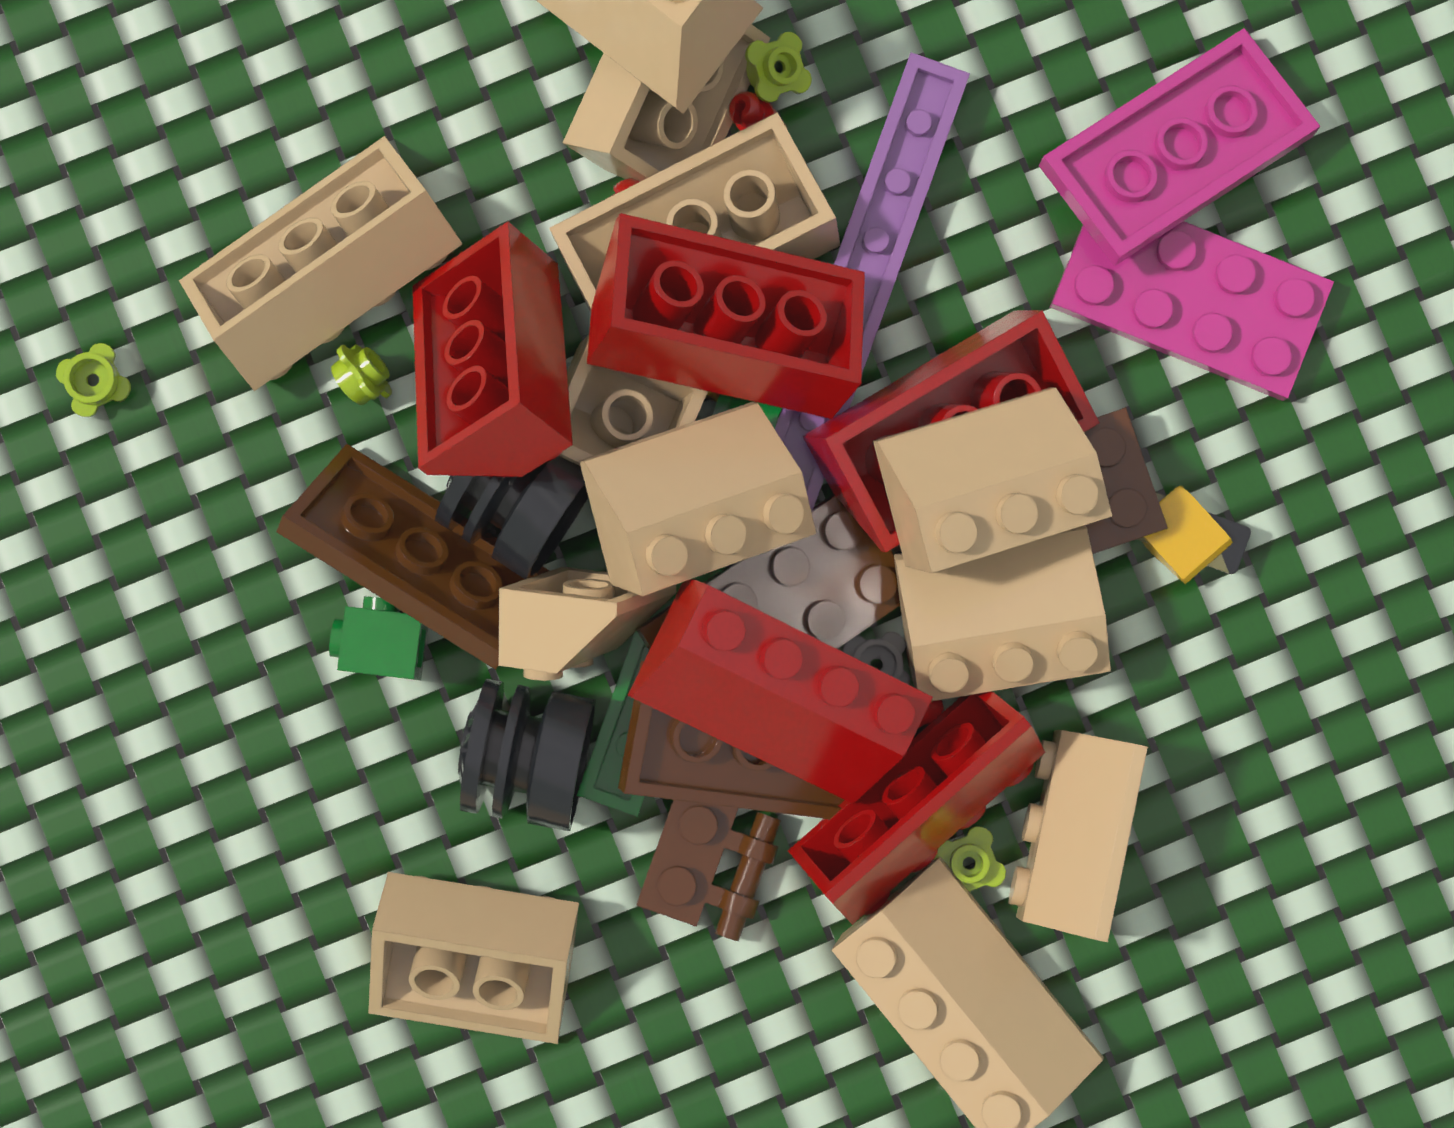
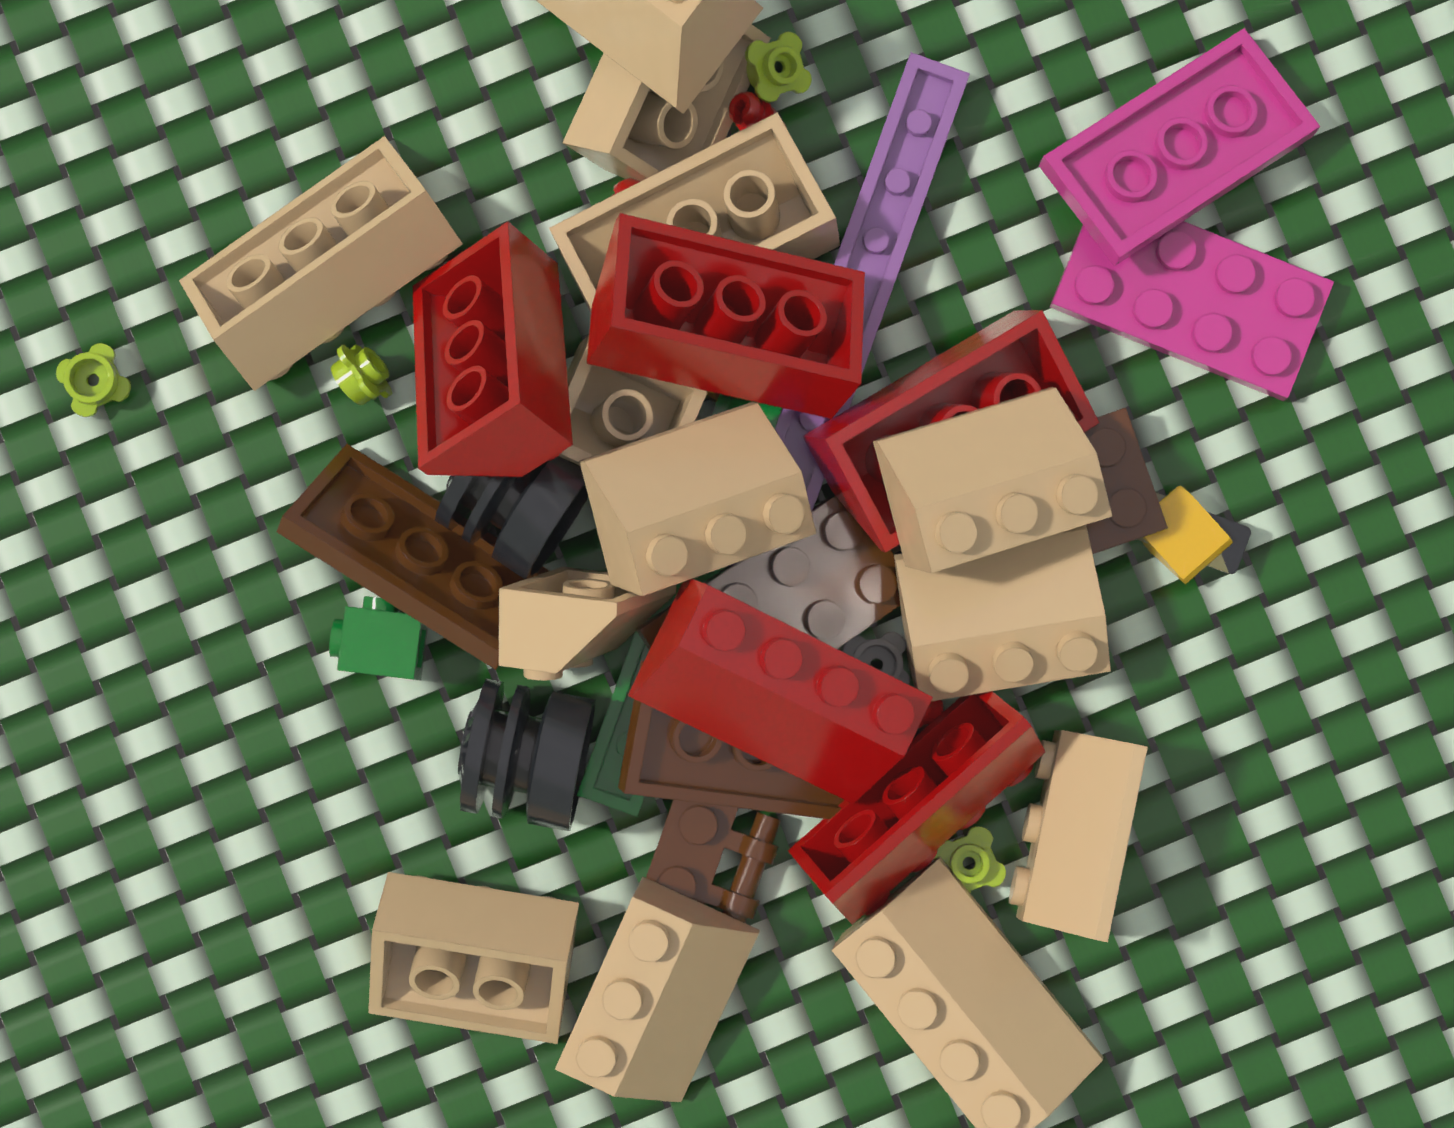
none -> tan slope [555,876,760,1102]

